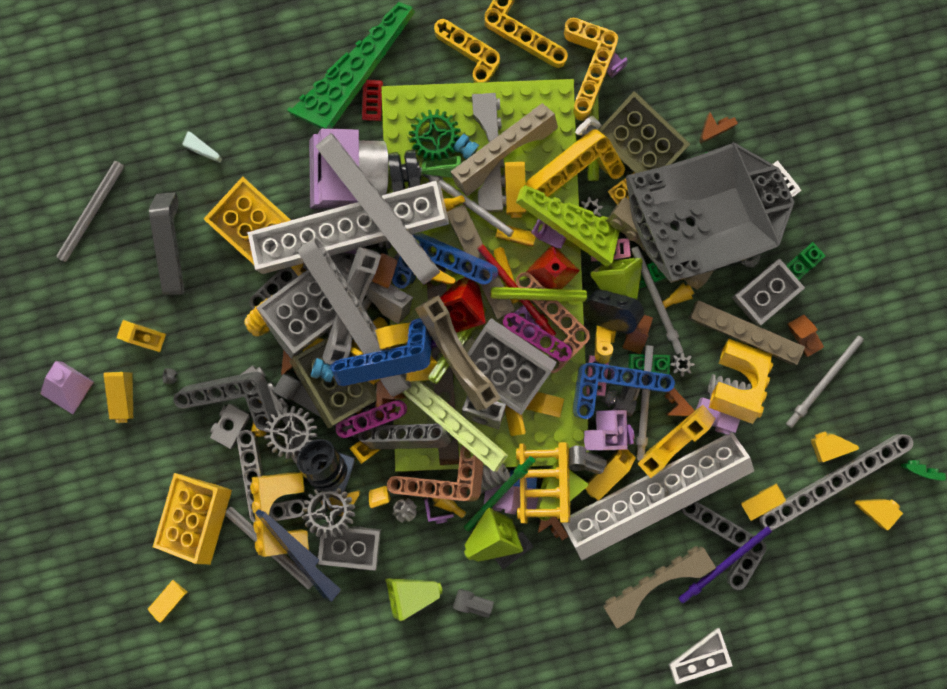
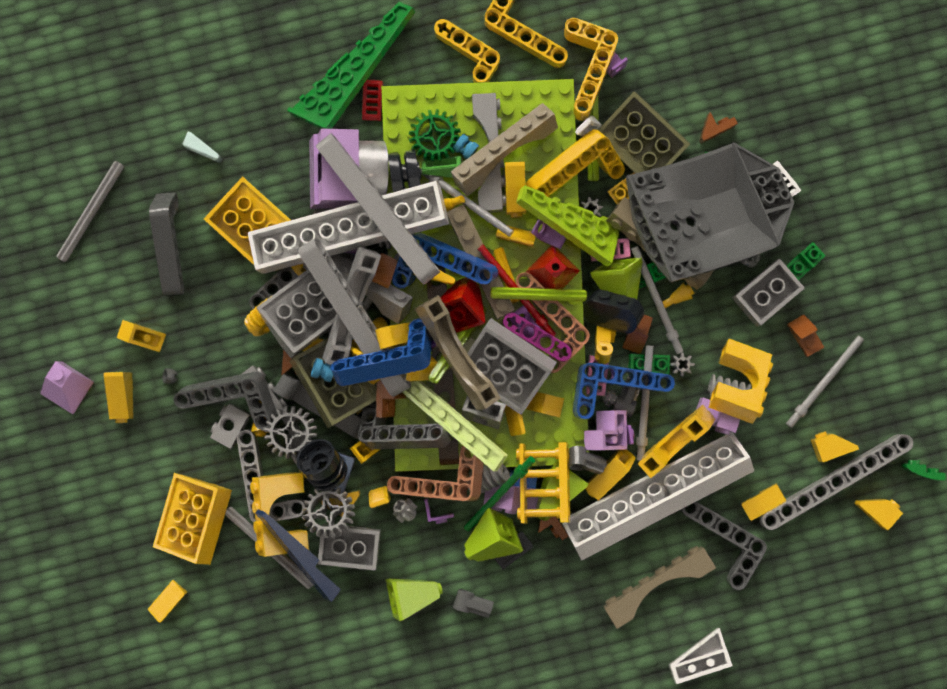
magenta beam [336,400,407,438] -> none
yellow cone [432,498,466,518] -> none
dark orange slope [664,388,695,416] -> none
dark purple bar [678,526,773,604] -> none
dark tan arch [688,300,805,365] -> none

